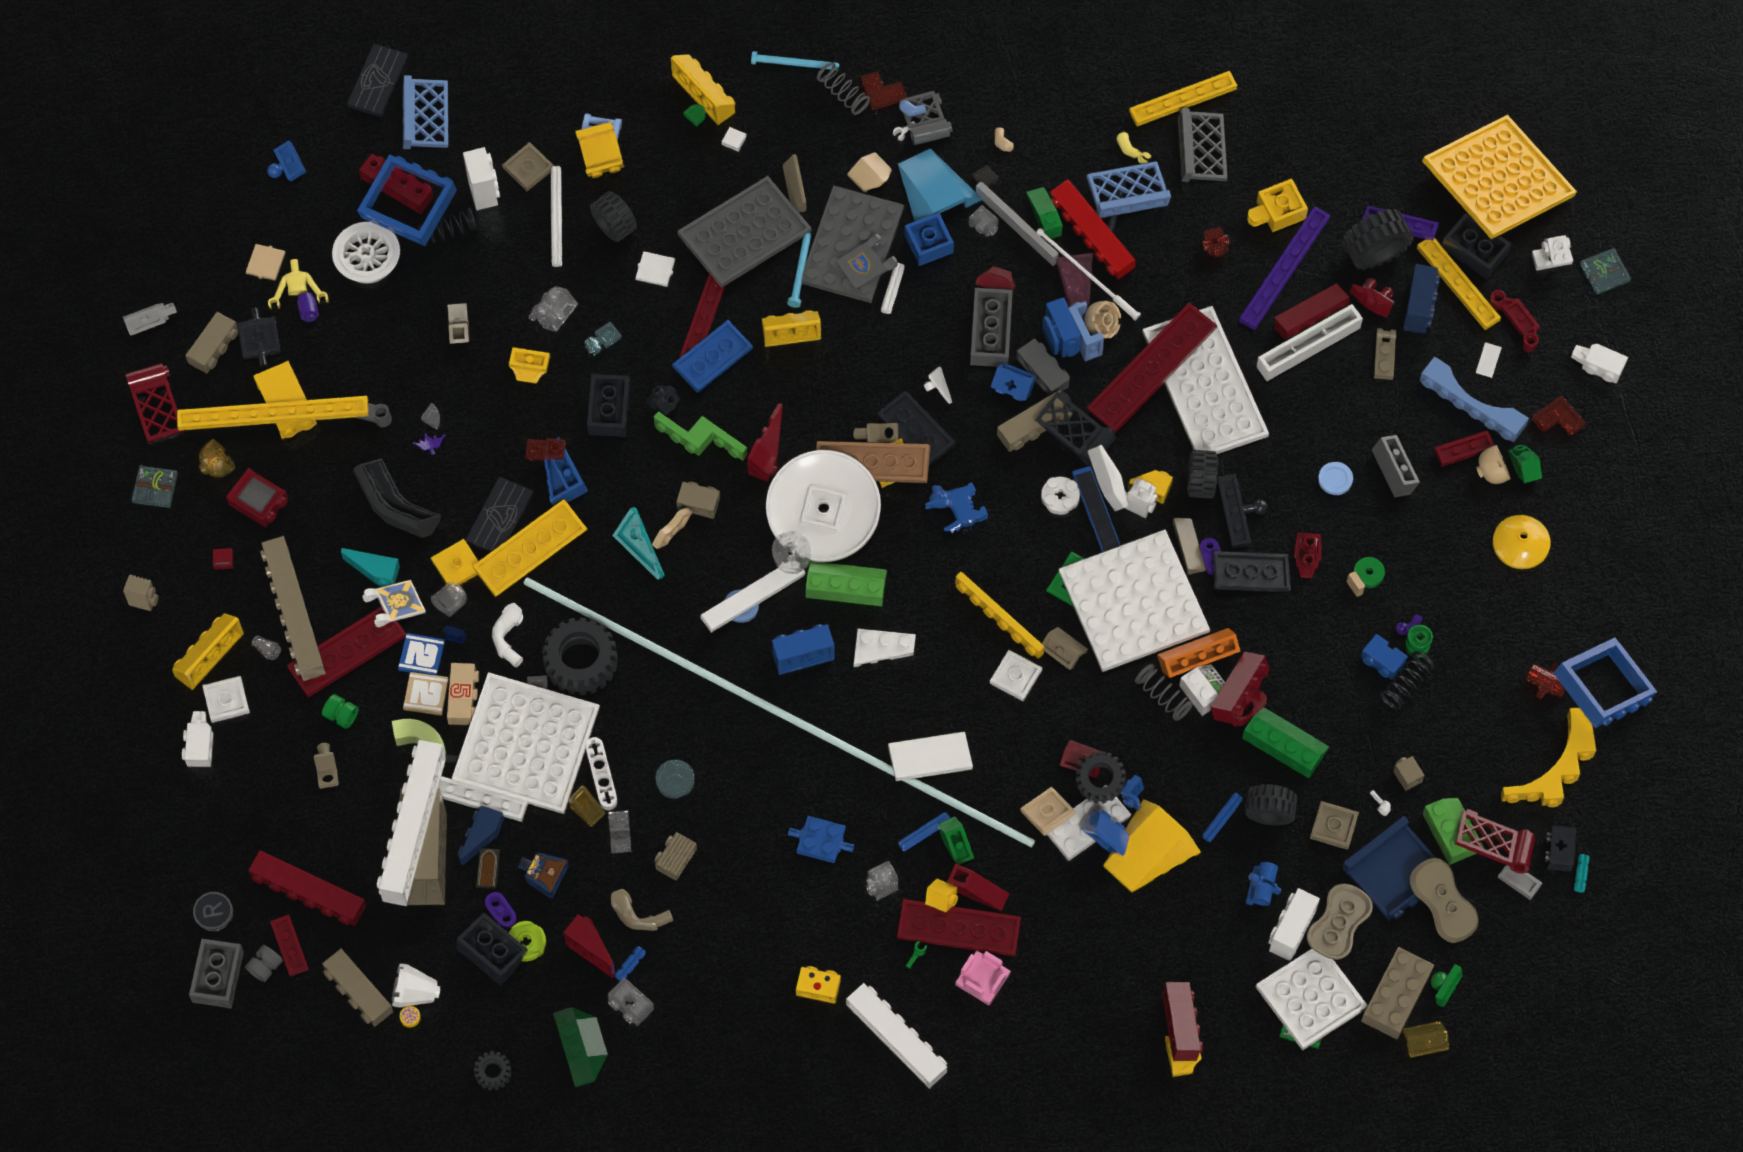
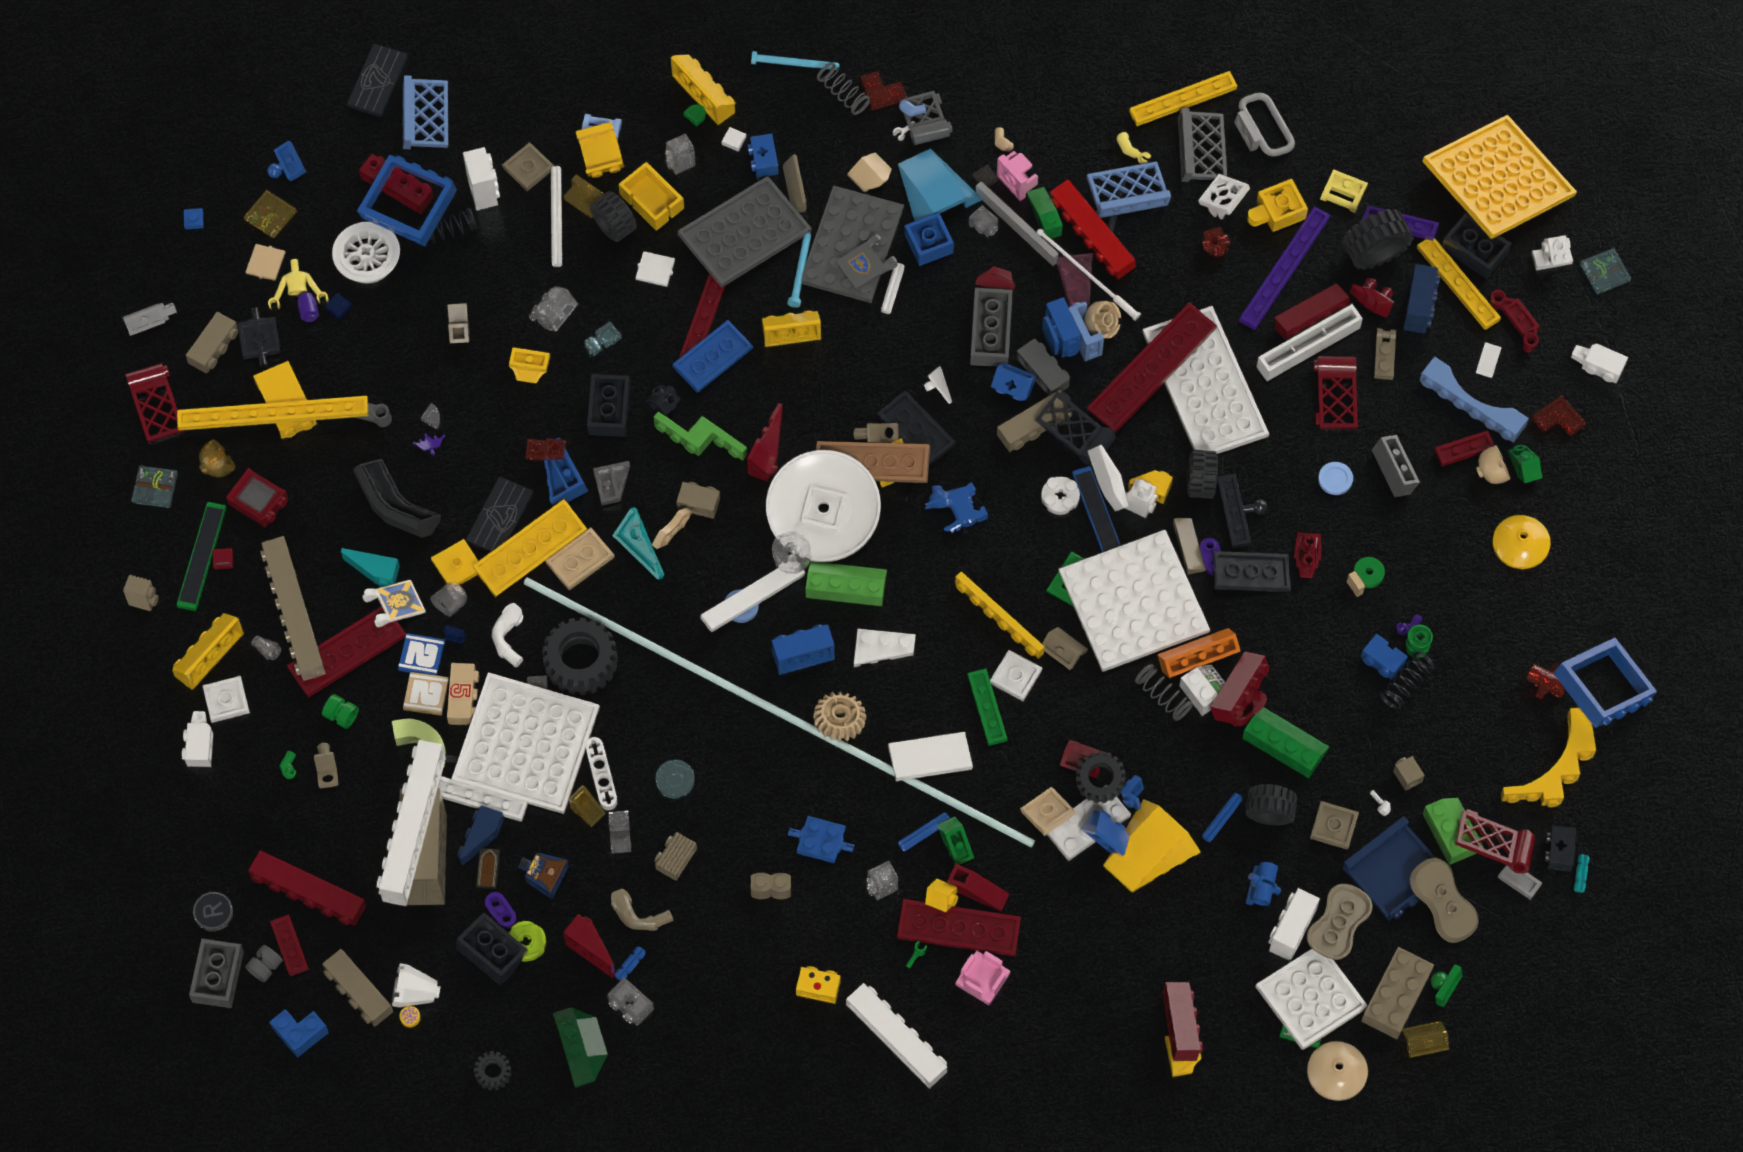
none -> black tile [177,502,227,611]
none -> blue plate [184,208,204,229]
none -> clear yellow tile [244,190,297,238]
none -> blue brick [270,1009,329,1058]
none -> green arm [280,751,296,779]
none -> clear blue tile [325,293,352,319]
none -> tan tile [545,528,614,590]
none -> clear yellow panel [564,175,604,218]
none -> flat silver wing [593,461,630,505]
none -> yellow piece [619,162,684,231]
none -> clear brick [665,134,695,174]
none -> blue brick [748,134,778,178]
none -> dark tan brick [751,873,791,899]
none -> tan gear [813,691,866,742]
none -> green plate [967,669,1007,746]
none -> bright pink panel [997,151,1038,201]
none -> white piece [1198,174,1250,219]
none -> light grey bar [1234,93,1295,157]
none -> tan dish [1307,1041,1368,1101]
none -> dark red piece [1313,356,1358,429]
none -> light yellow plate [1320,169,1368,213]

